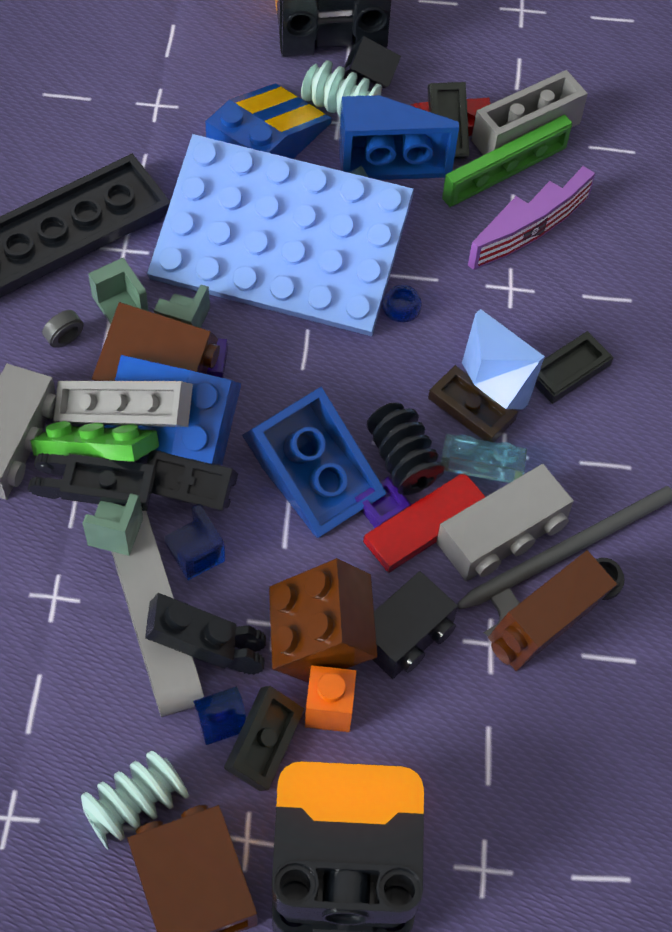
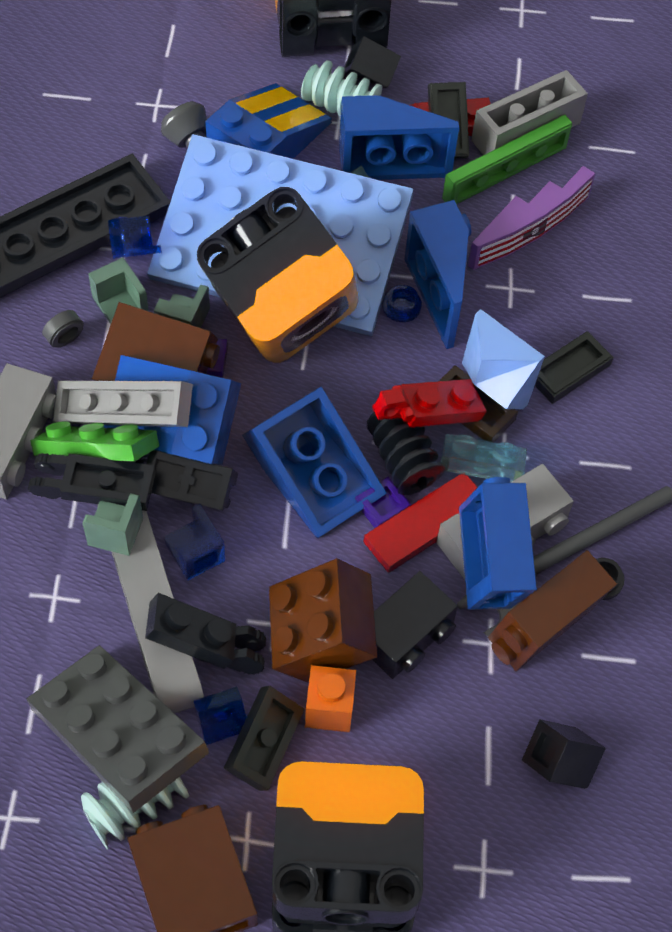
none -> dark grey plate [26,645,209,813]
none -> clear blue panel [108,216,162,259]
none -> dark grey cone [161,101,207,148]
none -> piece [197,187,359,363]
none -> red hinge [372,379,487,427]
none -> blue slope [404,200,471,349]
none -> blue window [459,477,537,610]
none -> black panel [522,719,606,789]

